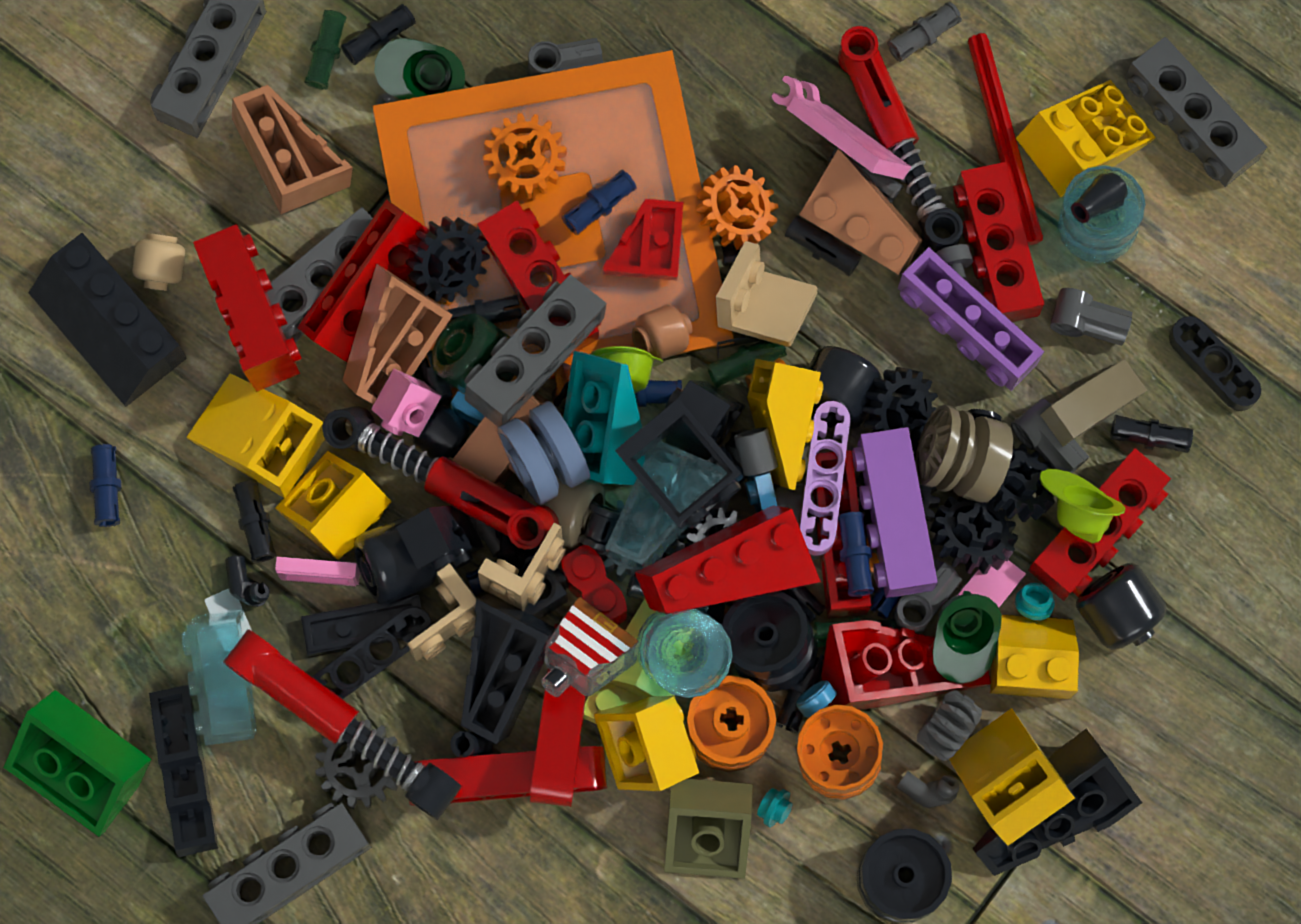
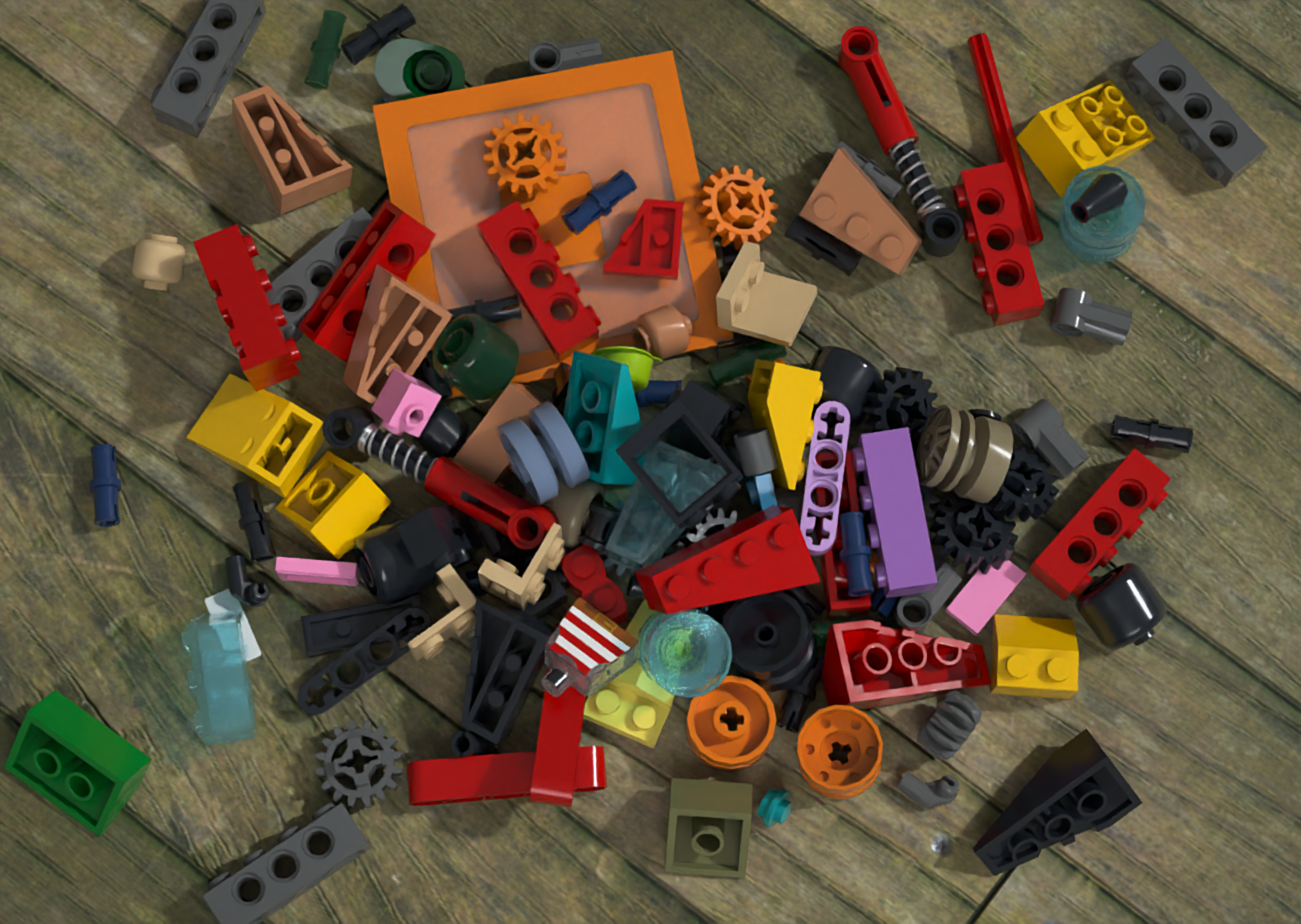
black slope [28,233,187,407] -> none
black slope [149,684,219,857] -> none
piece [223,629,462,820] -> none
black gear [406,216,490,302] -> none
dark azure tile [451,391,485,427] -> none
dark grey brick [465,274,607,427] -> none
yellow slope [593,696,699,791] -> none
bright pink tile [771,76,911,180] -> none
dark azure tile [796,680,837,717] -> none
black wheel [857,829,952,924] -> none
dark grey pin [887,1,962,62] -> none
medium lavender brick [898,247,1044,391] -> none
dark green piece [933,591,1002,683] -> none
dark grey tile [936,244,974,280] -> none
yellow slope [949,708,1075,846] -> none
teal plate [1014,583,1055,620] -> none
lime piece [1039,469,1125,543] -> none
dark tan slope [1040,359,1148,447] -> none
black beam [1169,316,1262,411] -> none

